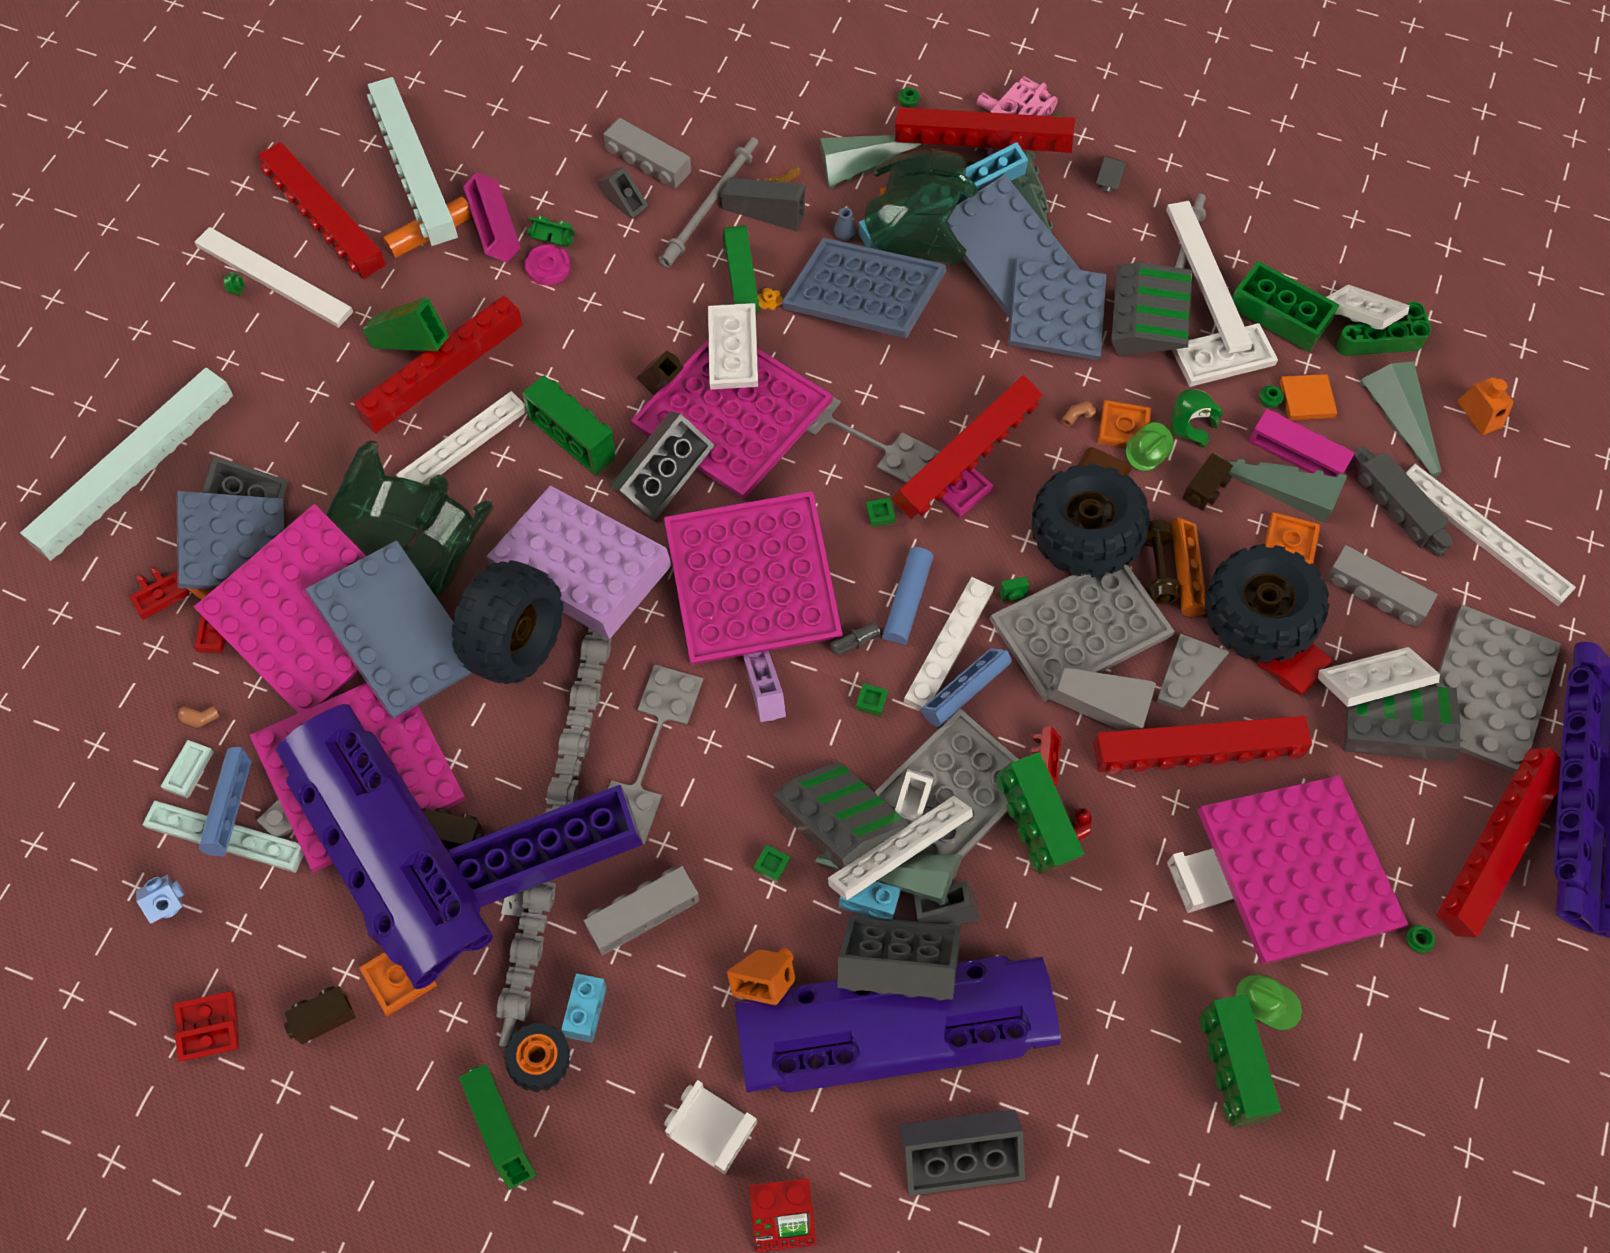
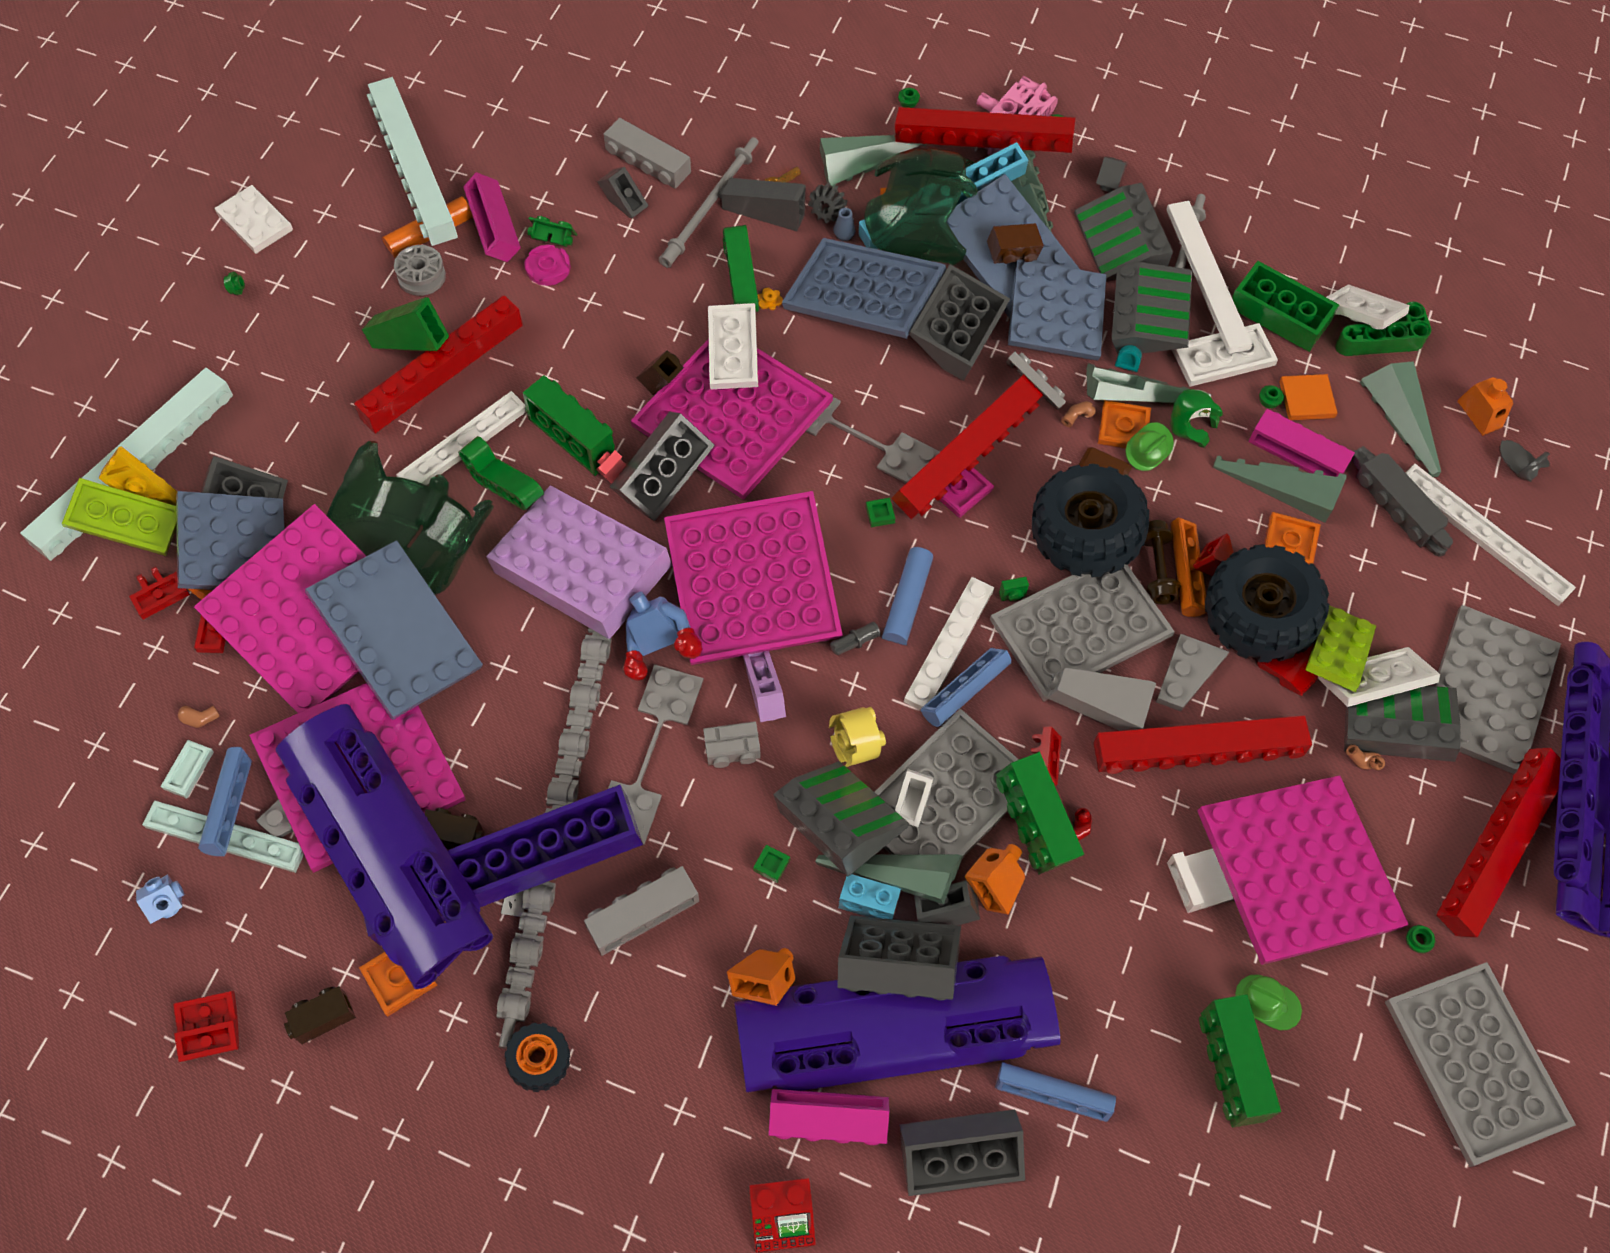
white tile [194,227,353,328] -> none
red brick [258,142,386,279] -> none
black wheel [451,560,563,684] -> none
green slope [459,1064,537,1190] -> none
medium azure brick [561,973,607,1043] -> none
white panel [664,1080,757,1175] -> none
white plate [828,796,973,900] -> none
green plate [856,683,888,717] -> none
dark brown brick [1182,453,1233,511] -> none
light grey brick [1325,545,1438,628] -> none
none -> lime plate [62,478,177,556]
none -> yellow wing [99,446,177,505]
none -> white plate [214,185,293,254]
none -> light grey wheel [394,245,446,296]
none -> green beam [458,436,544,511]
none -> coral bracket [596,450,627,484]
none -> medium blue torso [623,592,703,681]
none -> light grey brick [703,721,761,768]
none -> dark pink brick [769,1089,889,1145]
none -> dark grey gear [808,182,847,223]
none -> light yellow brick [829,707,886,767]
none -> dark grey slope [909,264,1010,381]
none -> orange torso [964,844,1025,914]
none -> reddish brown brick [987,223,1044,264]
none -> medium blue brick [995,1062,1116,1122]
none -> light grey wing [1006,352,1066,410]
none -> dark grey slope [1074,183,1173,281]
none -> sand green wedge [1086,363,1212,403]
none -> teal tile [1115,345,1142,372]
none -> red slope [1193,533,1234,576]
none -> lime plate [1305,605,1376,692]
none -> nougat arm [1346,745,1385,770]
none -> light grey plate [1385,962,1576,1167]
none -> dark grey piece [1500,440,1550,482]

